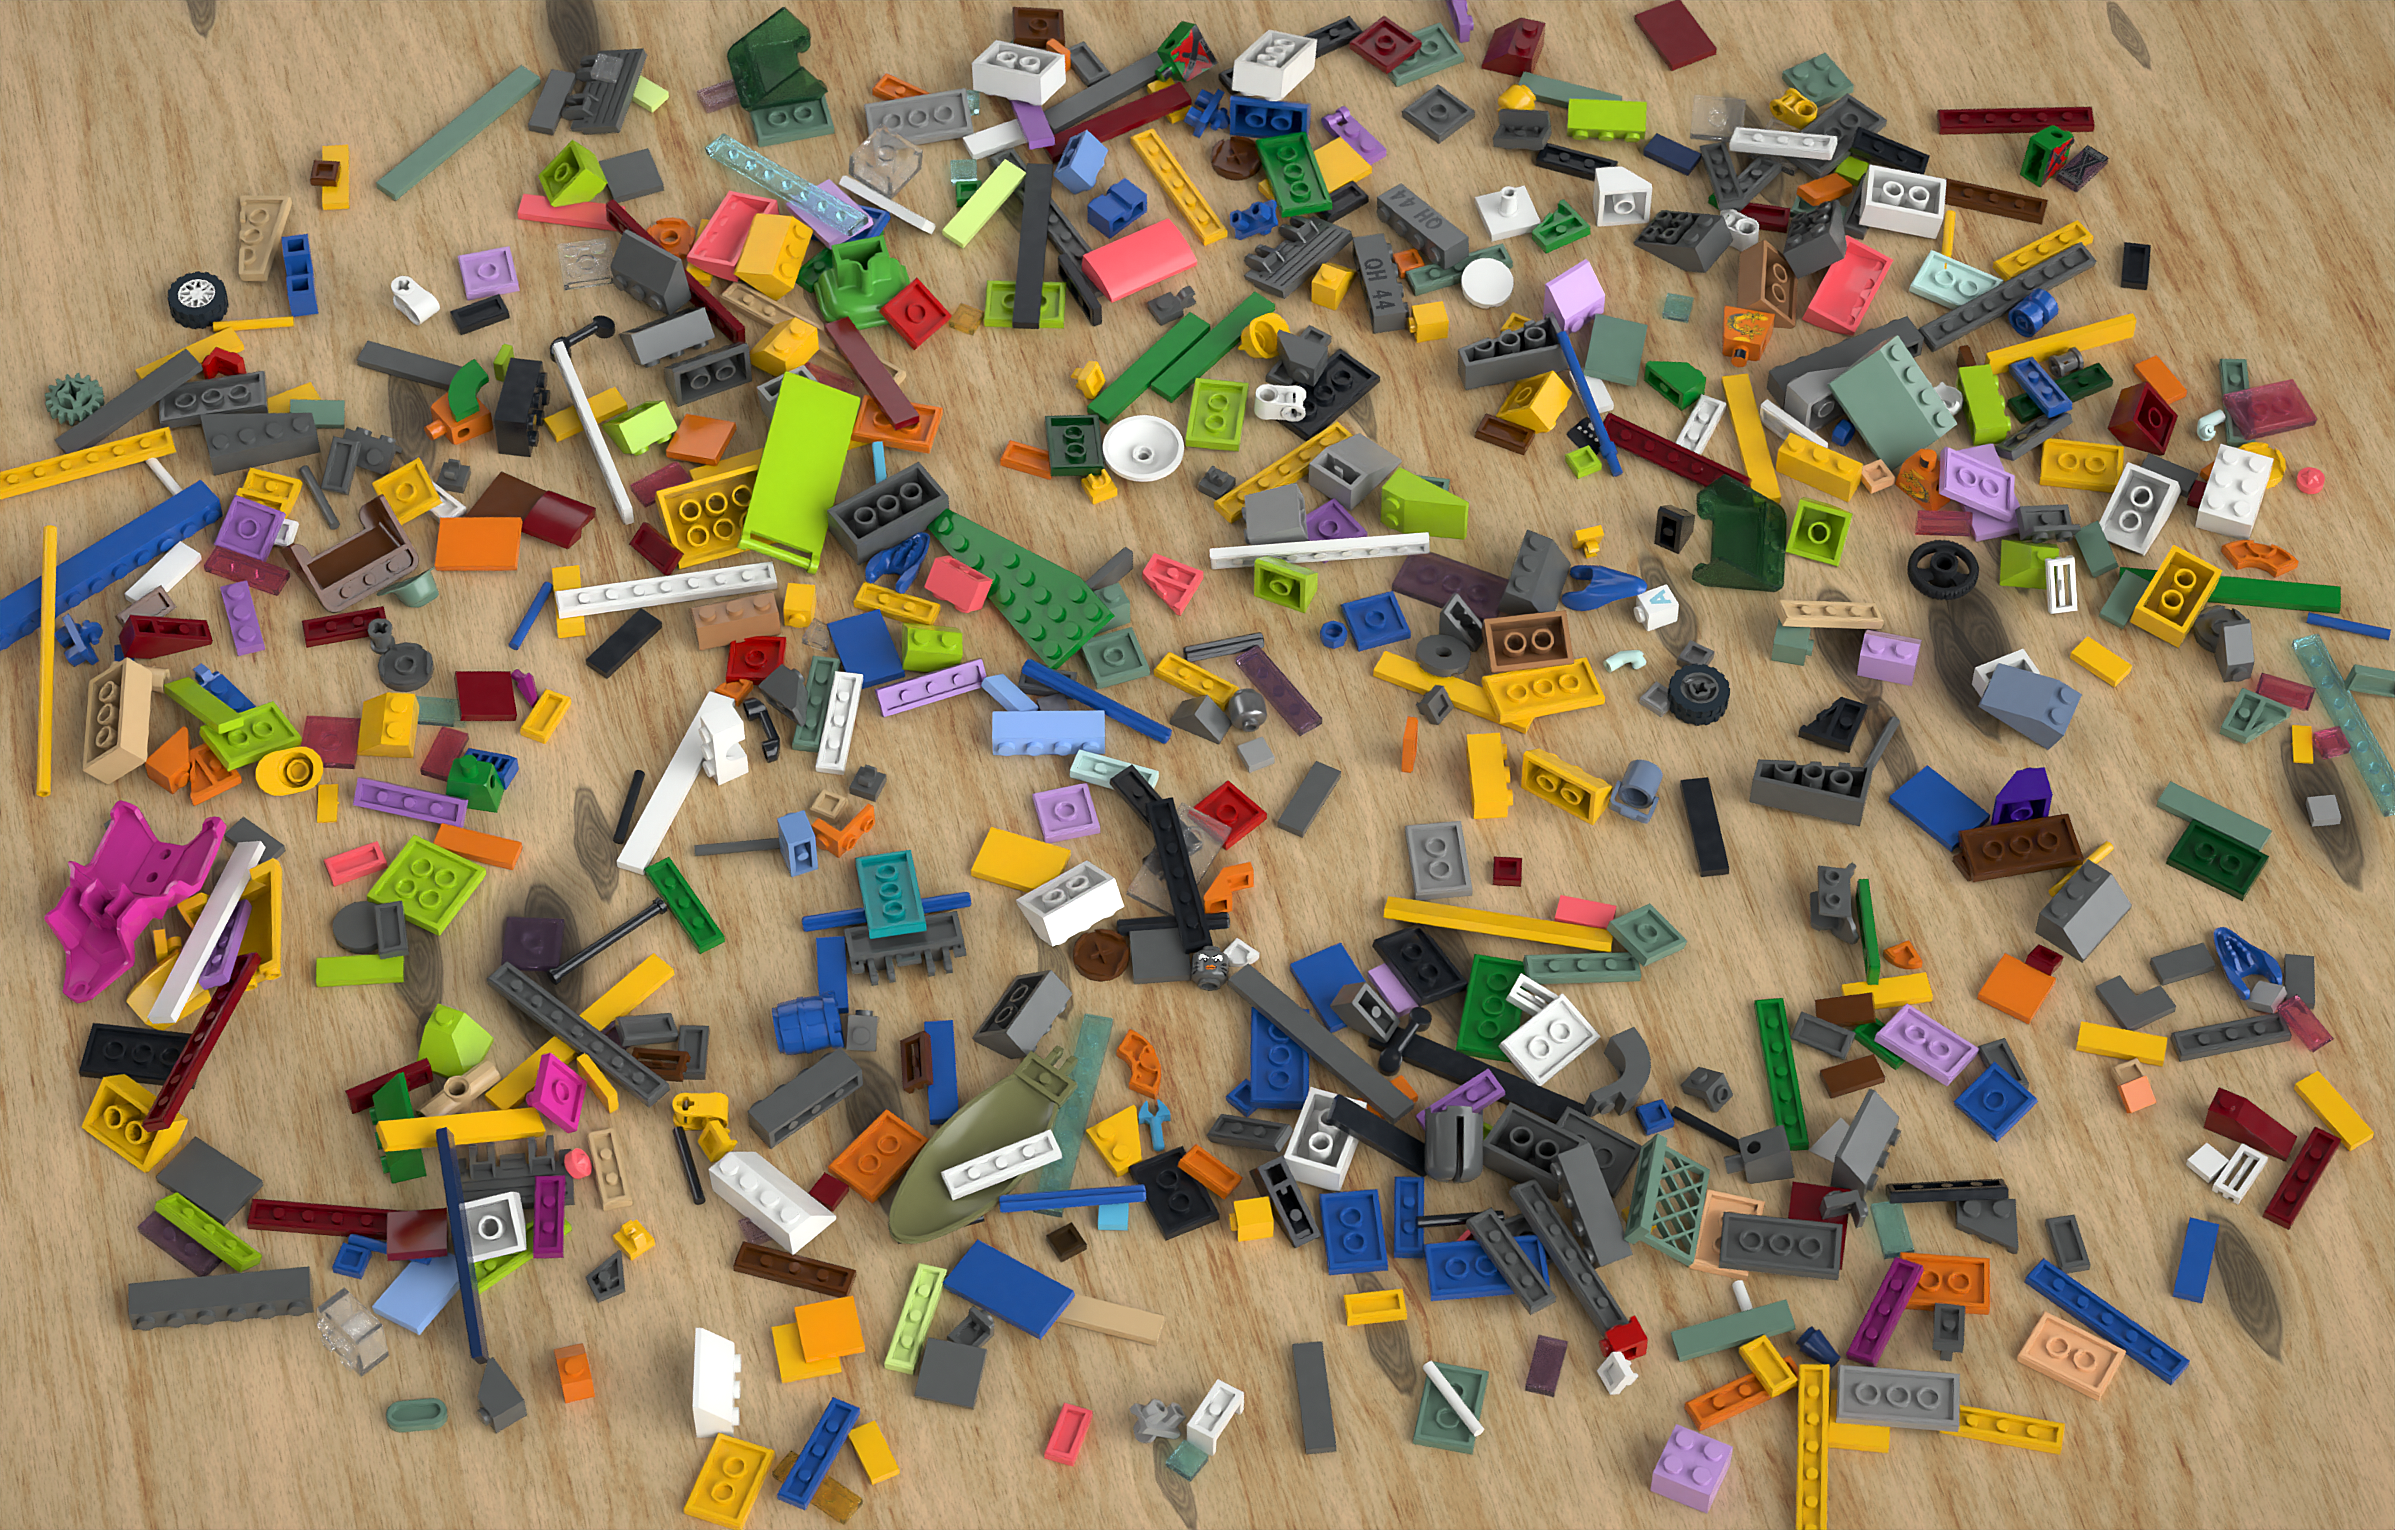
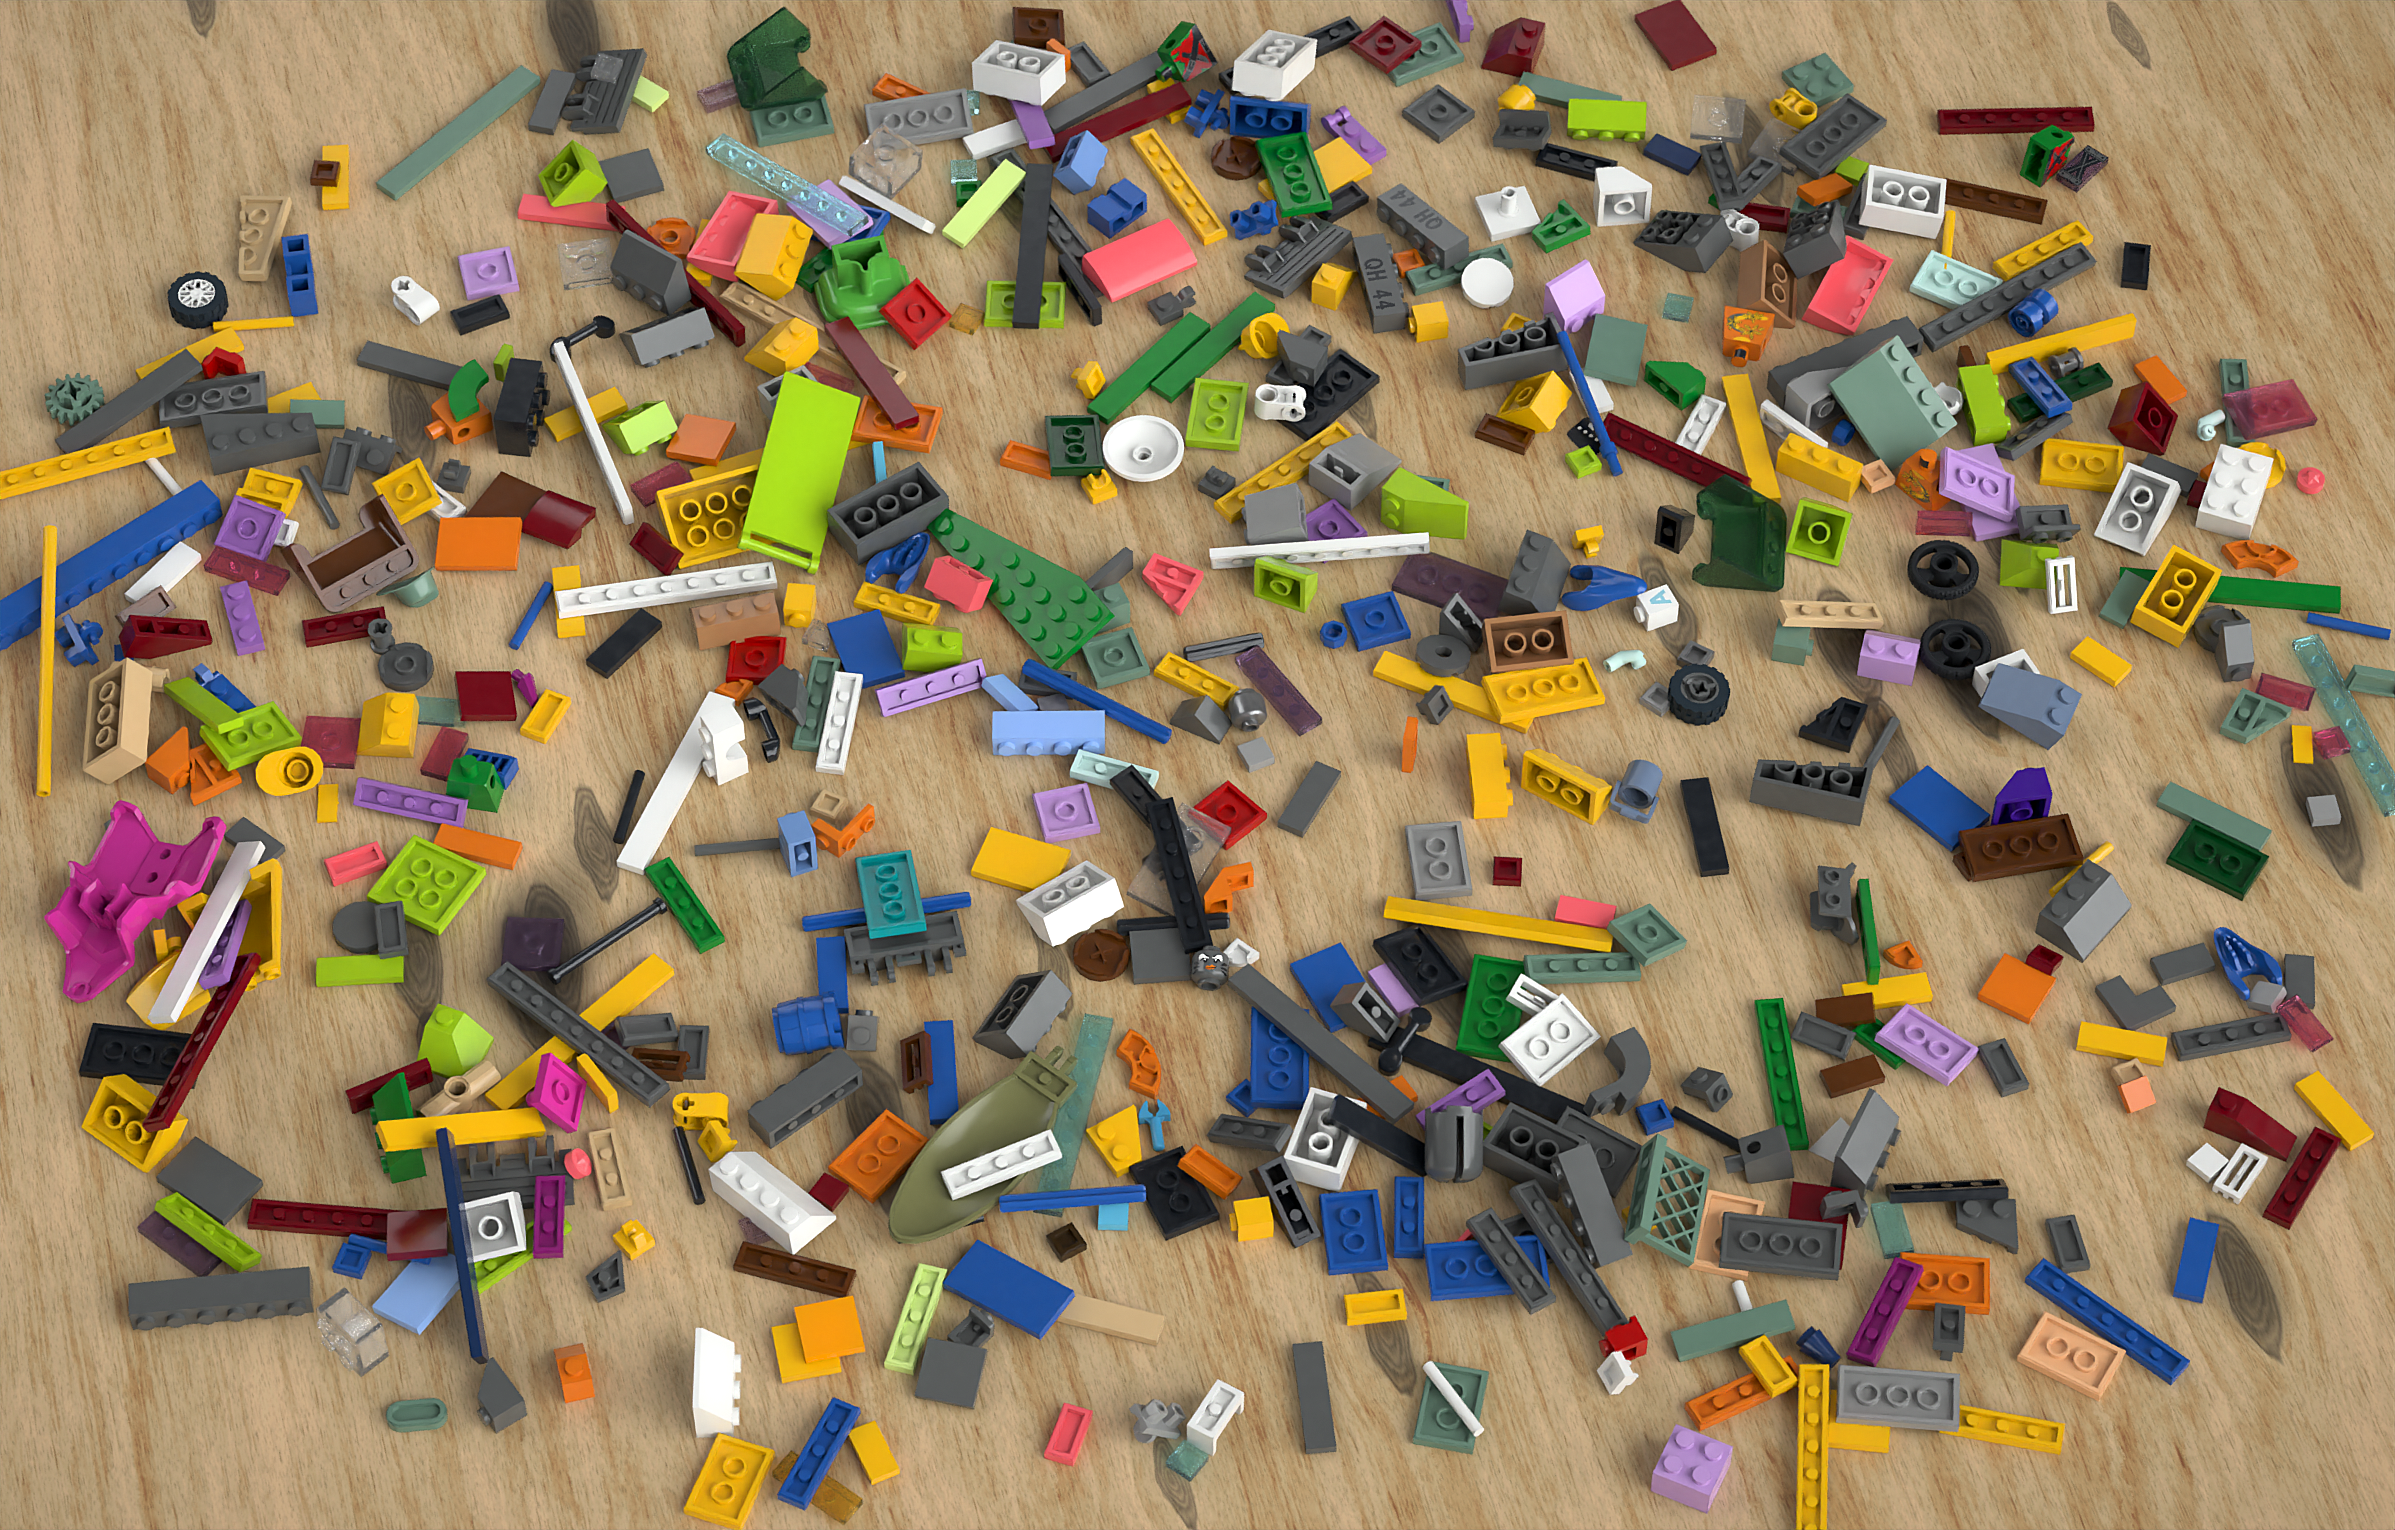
dark grey slope [664,342,752,407] -> none
dark grey tile [849,764,887,802] -> none
black bar [1415,1210,1504,1228] -> none
clear purple tile [1525,1335,1568,1397] -> none
white tile [1729,127,1837,160] -> none
black tile [1849,126,1930,175] -> none
blue tile [1954,1062,2038,1142] -> none
sand green tile [2075,521,2119,578] -> none
none -> black wheel [1919,618,1991,680]

